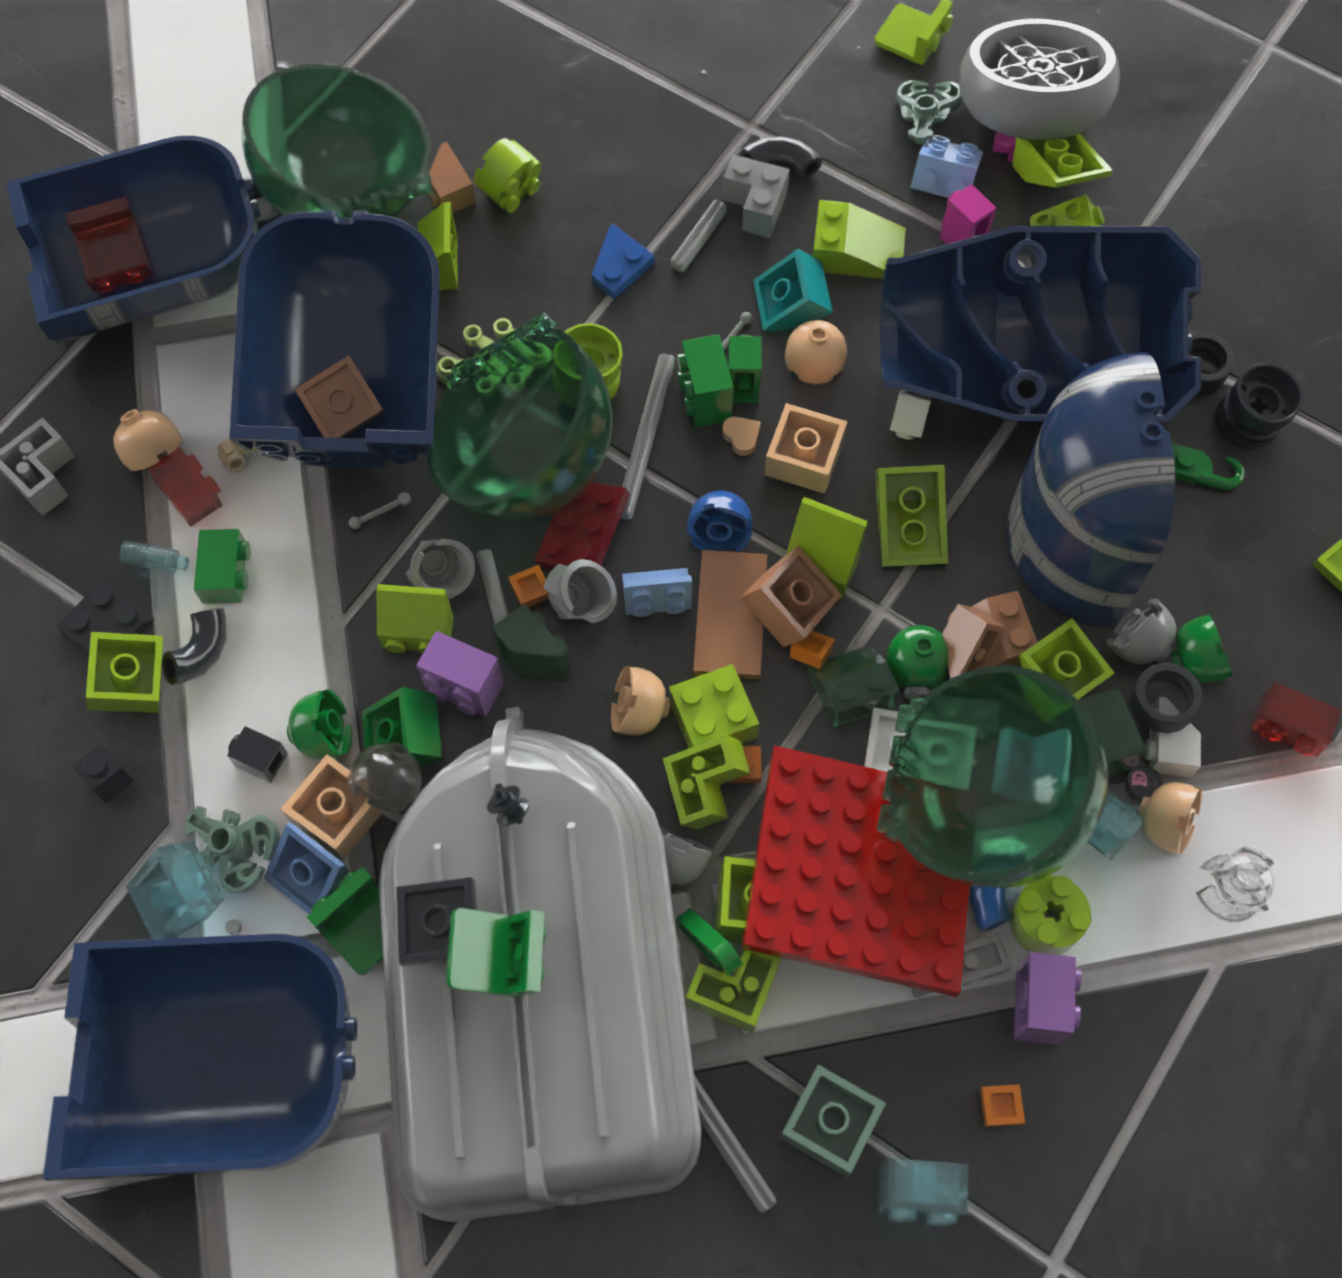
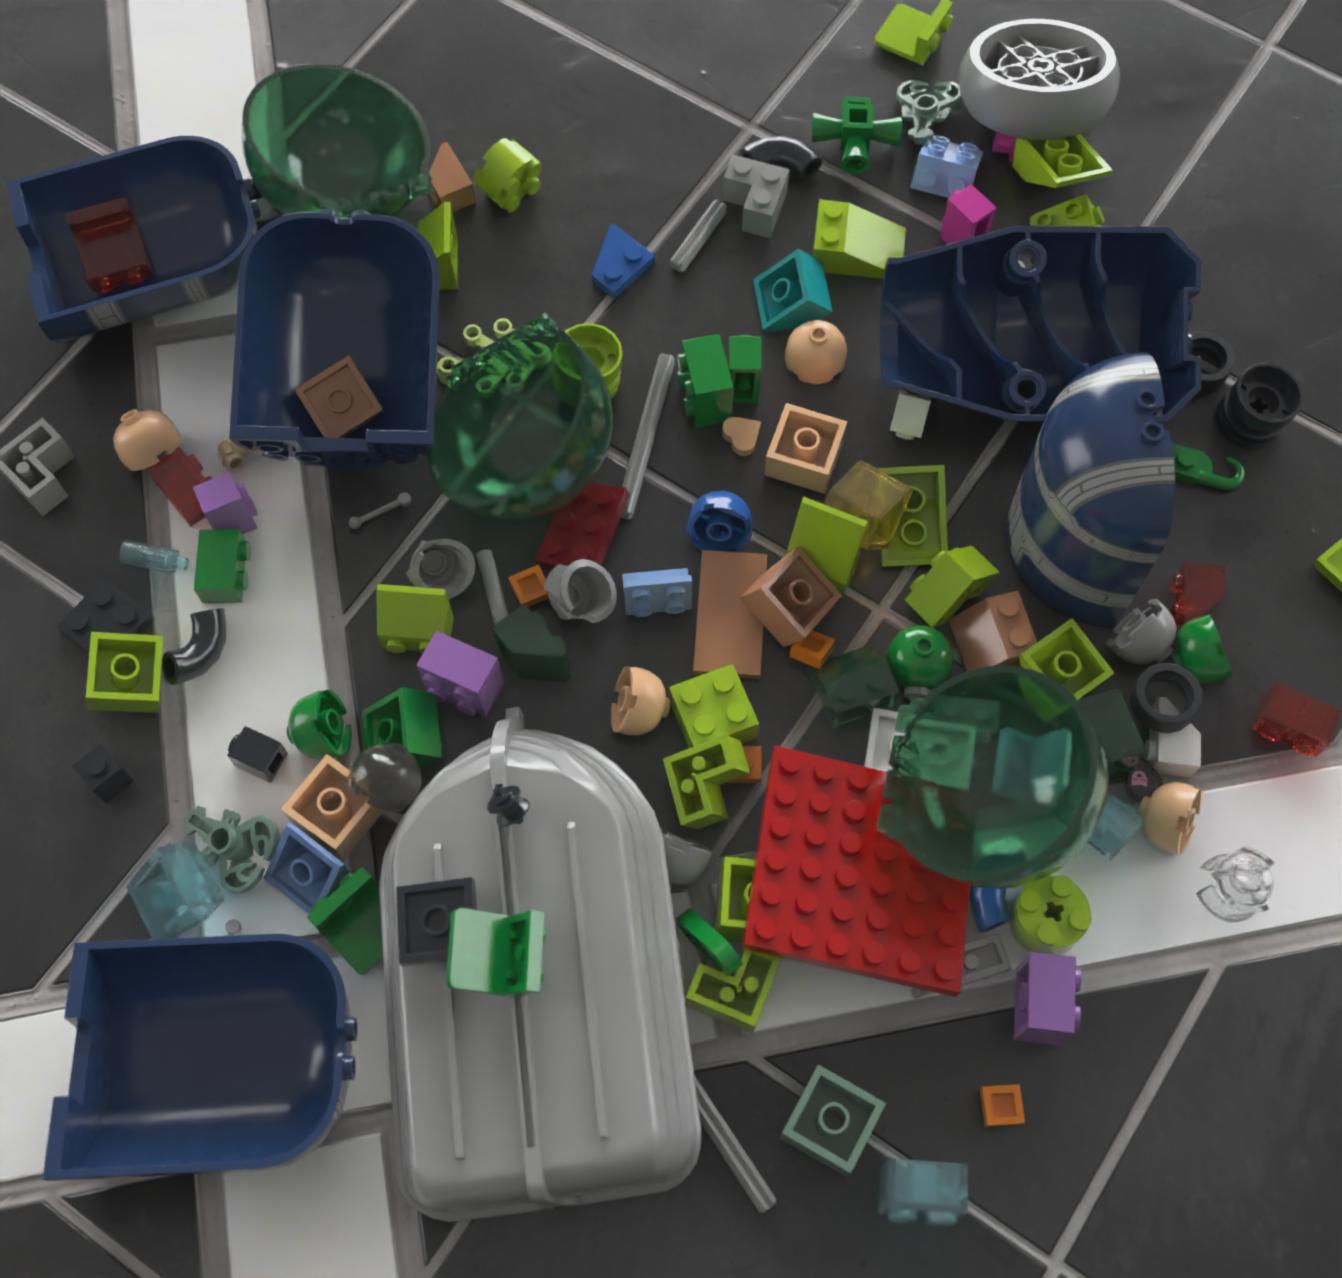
light grey hinge [722,312,752,350] -> none
nougat slope [942,604,1006,686] -> none
none -> medium lavender brick [193,472,258,535]
none -> green brick [811,97,902,175]
none -> clear yellow slope [824,460,914,550]
none -> lime brick [905,545,1000,628]
none -> clear red slope [1171,562,1225,634]

